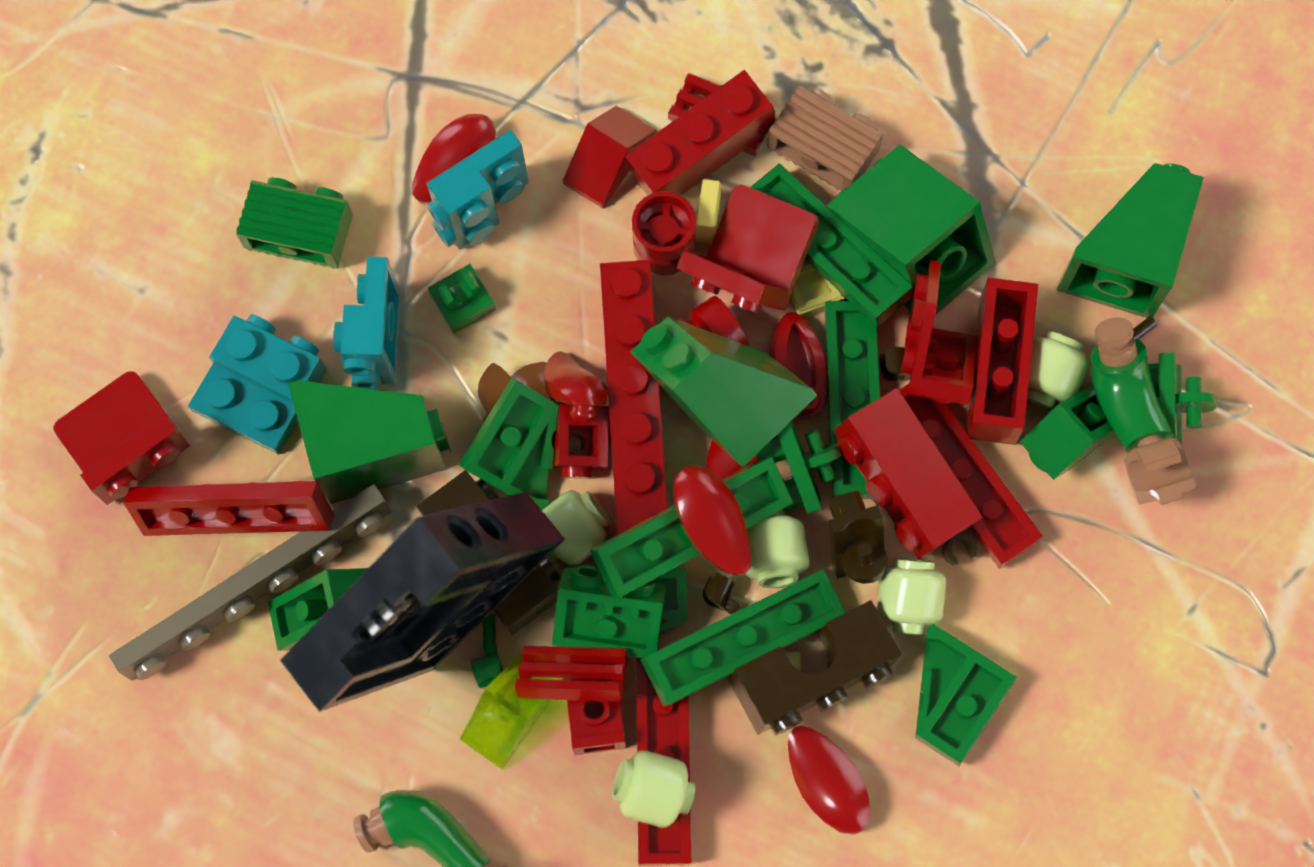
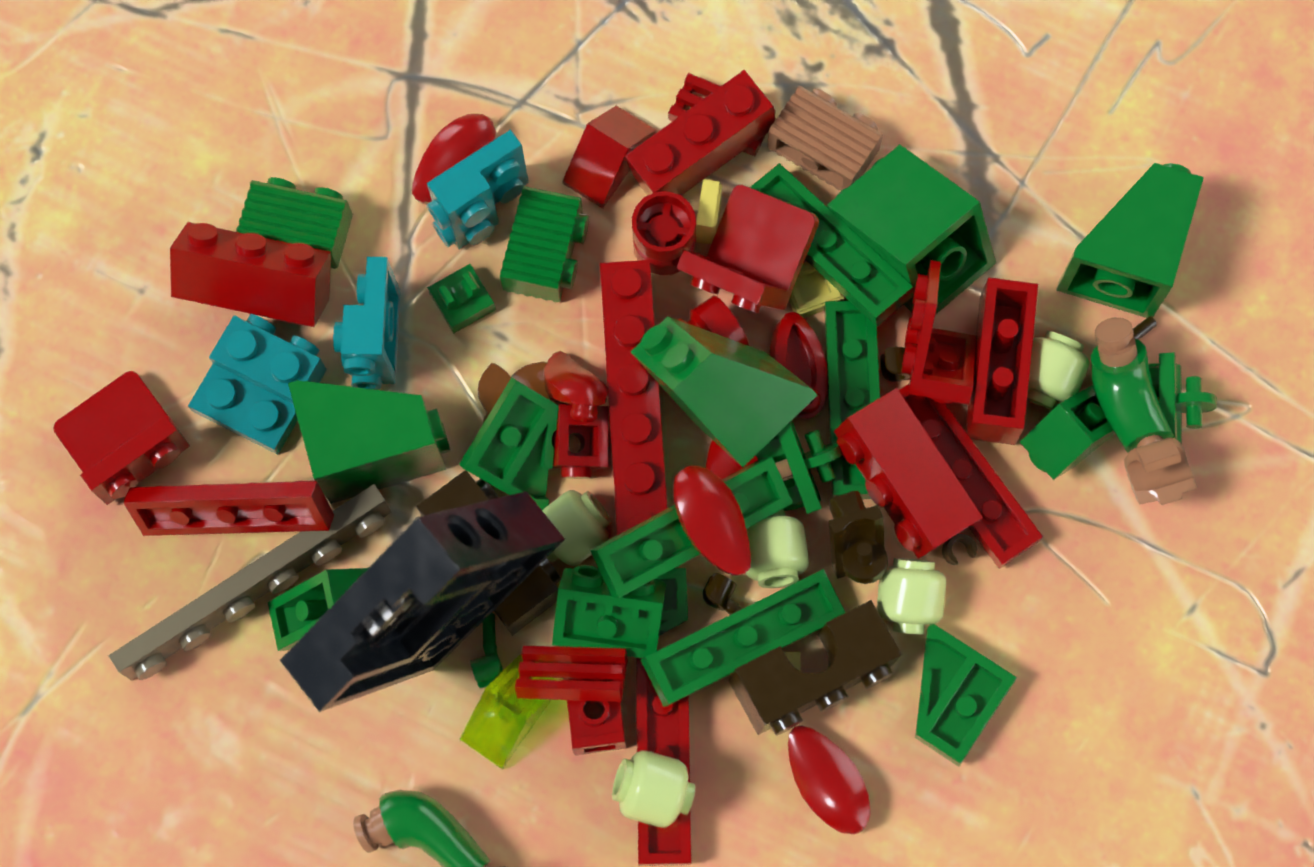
none -> red brick [170,222,331,327]
none -> green brick [500,186,589,303]

